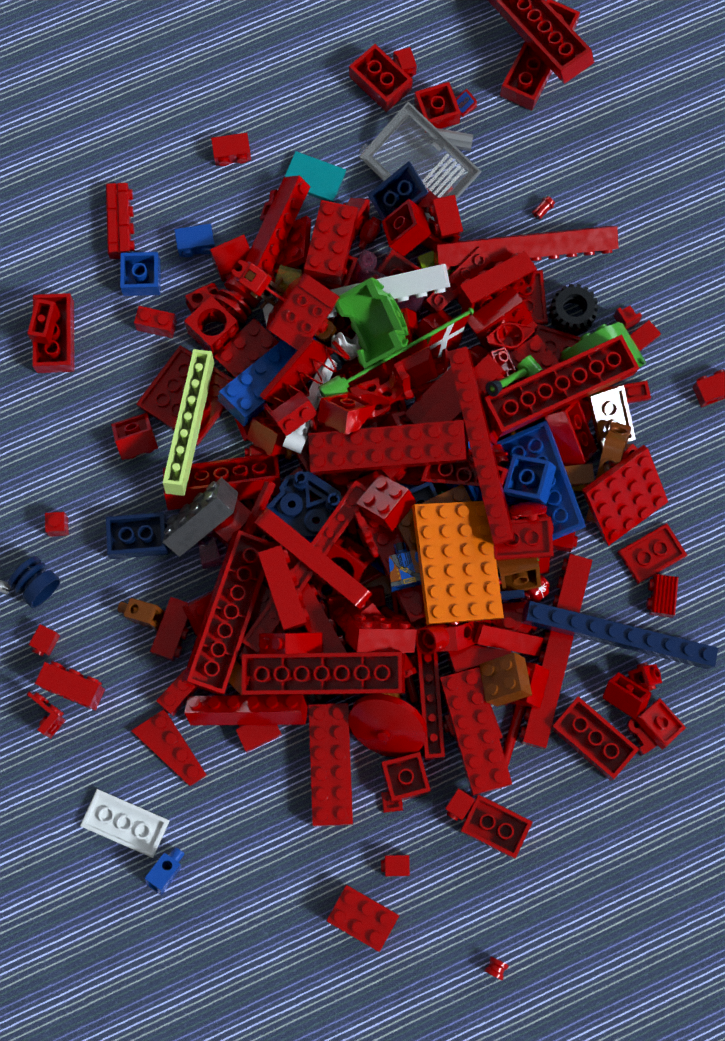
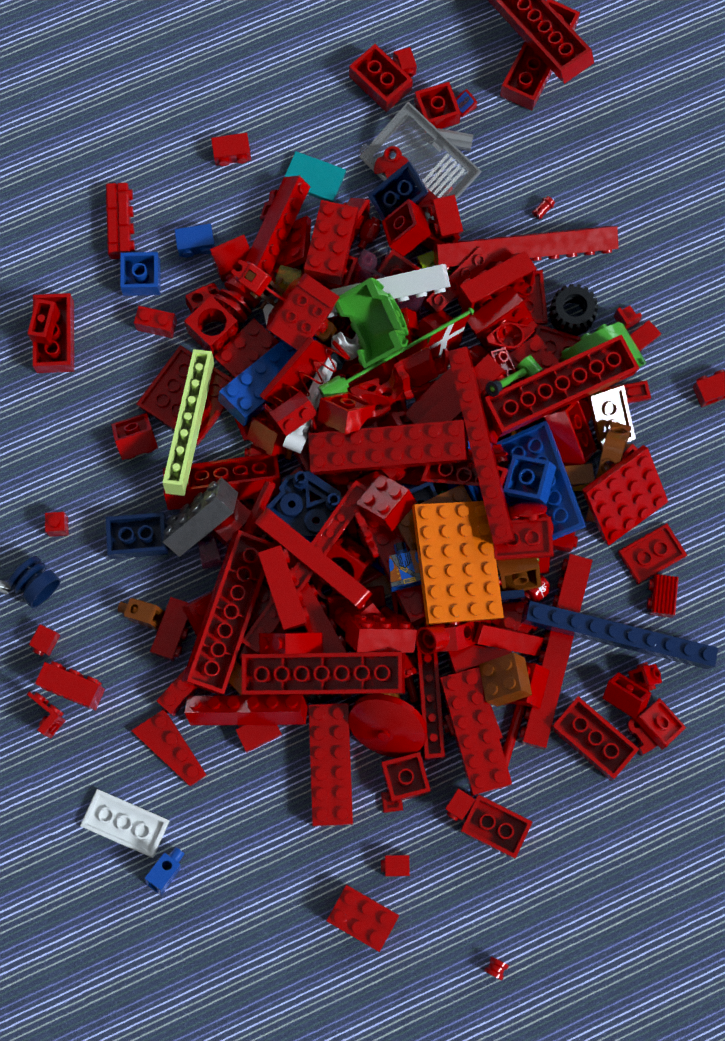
none -> red plate [374,146,408,178]

